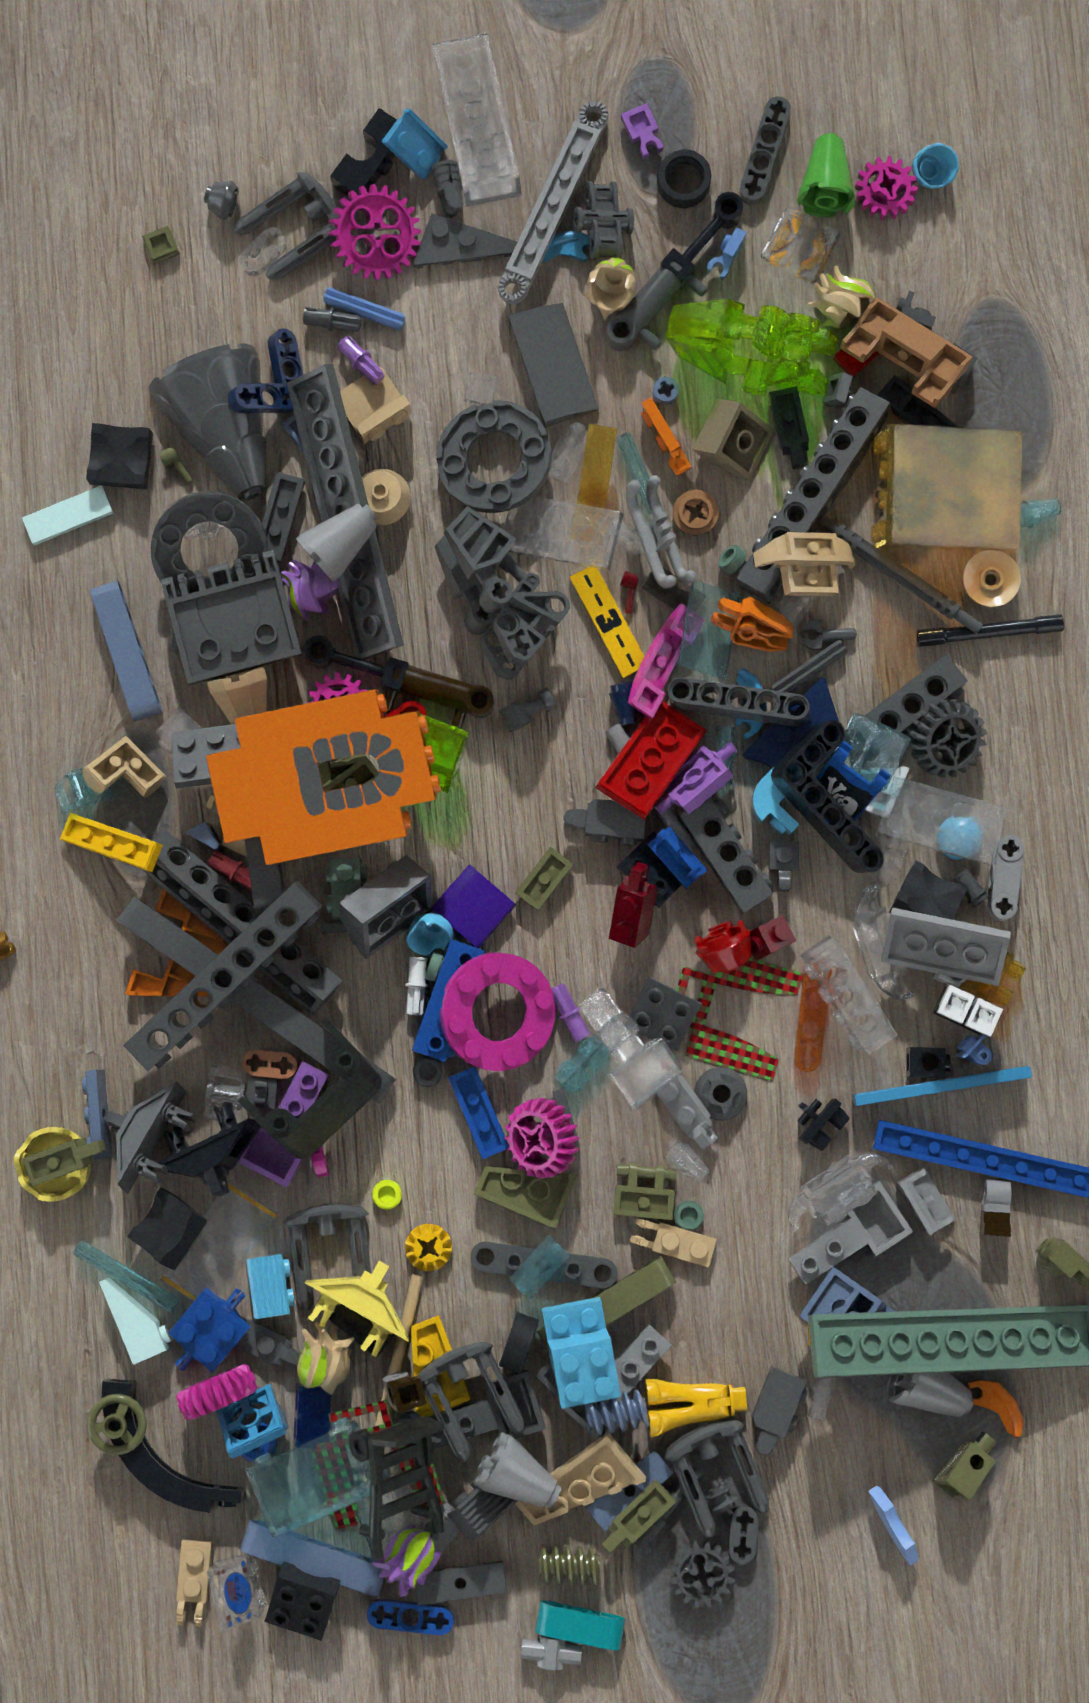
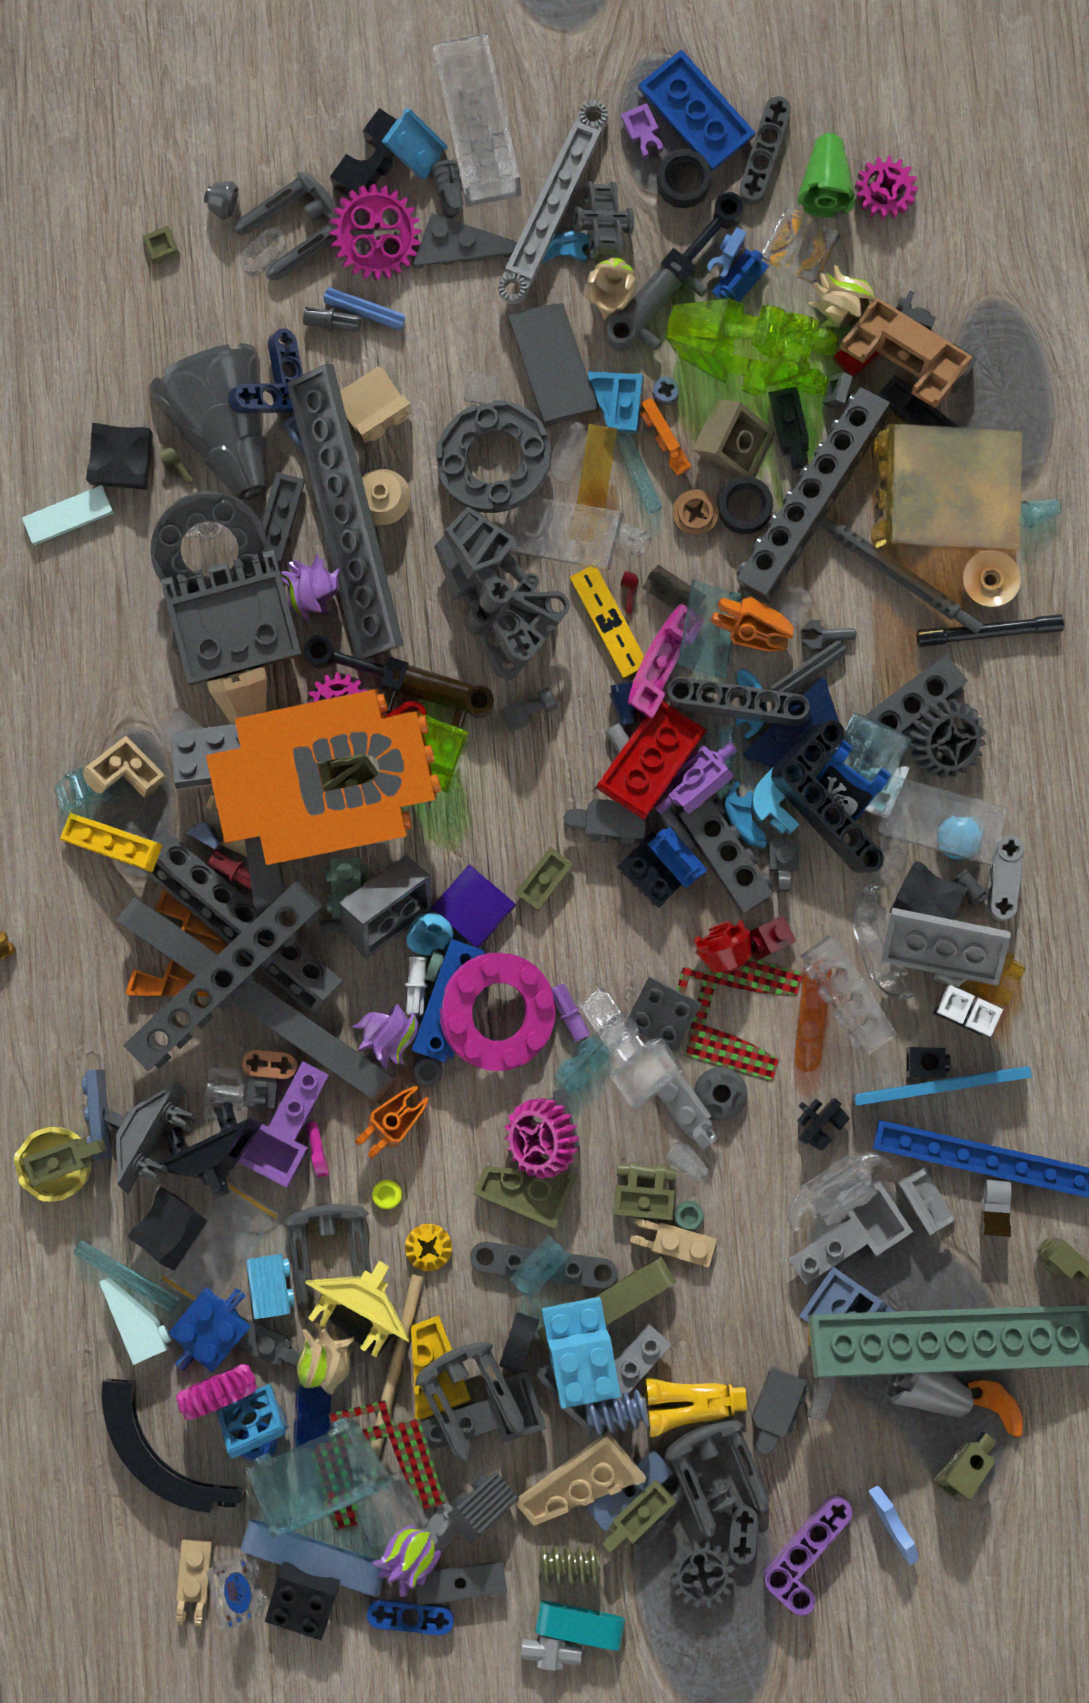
olive piece [87,1394,147,1455] -> none
sand blue beam [90,580,163,722] -> none
pearl dark grey windscreen [238,1017,382,1159] -> none
light grey cone [296,503,378,583] -> none
medium lavender axle [337,336,385,385] -> none
pearl dark grey hand [349,1411,445,1559] -> none
dark brown leg [383,1372,427,1413] -> none
blue plate [448,1066,509,1159] -> none
light grey cone [474,1432,562,1508] -> none
dark red hinge [609,862,658,948] -> none
light grey piece [626,475,697,589] -> none
sand green tile [718,545,746,574] -> none
tan plate [753,532,855,596] -> none
medium azure hair [911,143,959,190] -> none
medium blue hinge [955,1035,992,1065] -> none
none -> medium lavender hair [352,1005,418,1068]
none -> orange hinge [354,1086,429,1159]
none -> dark azure wing [588,372,644,433]
none -> blue plate [638,49,756,172]
none -> blue hinge [711,249,769,310]
none -> black tyre [717,476,773,534]
none -> dark azure piece [724,781,767,849]
none -> medium lavender beam [763,1494,852,1616]

